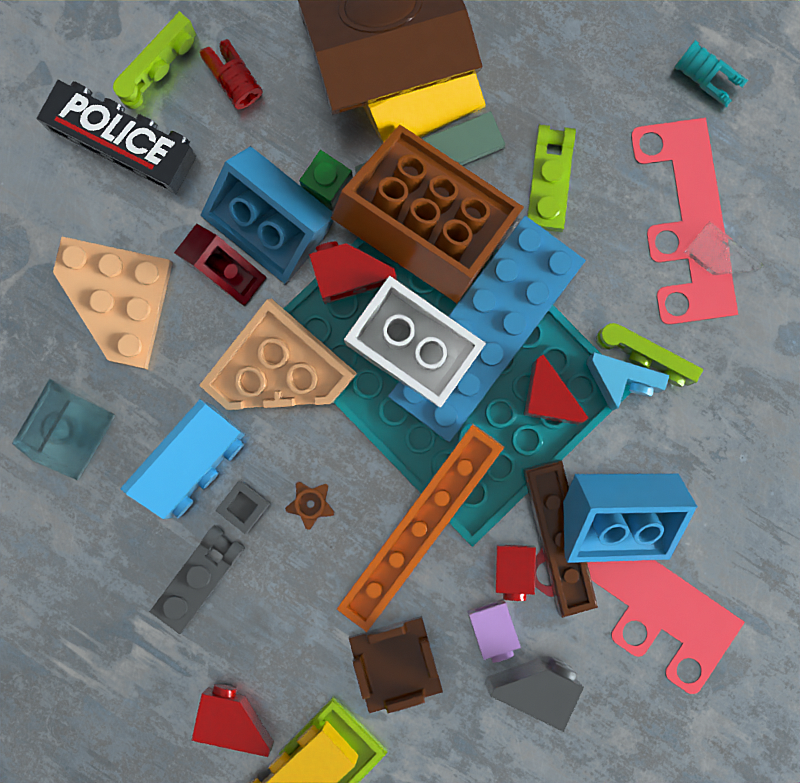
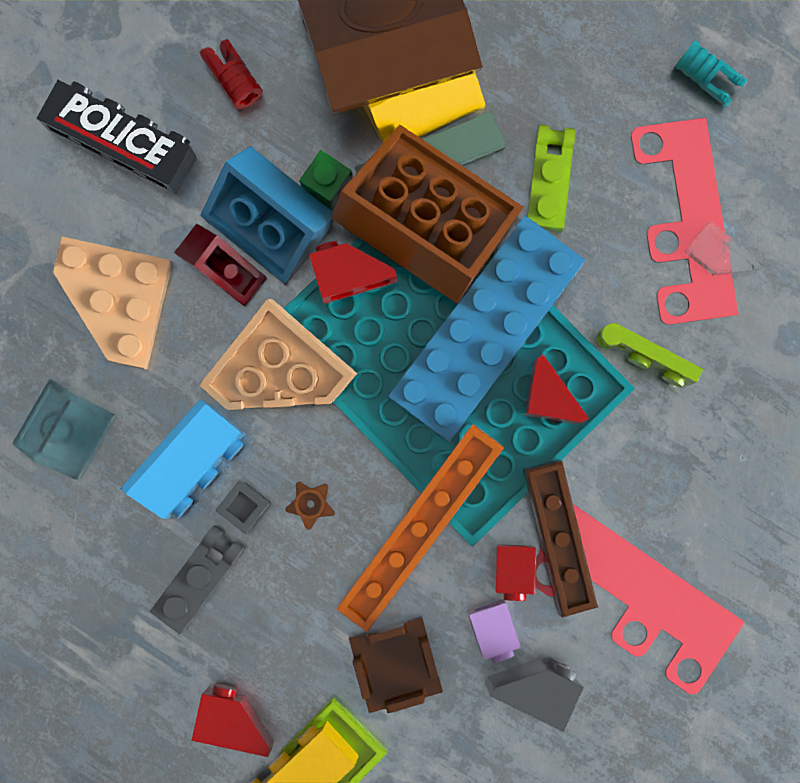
lime plate [113,11,197,109] -> none
white slope [344,276,486,408] -> none
dark azure slope [563,474,697,563] -> none
medium azure slope [586,352,669,411] -> none

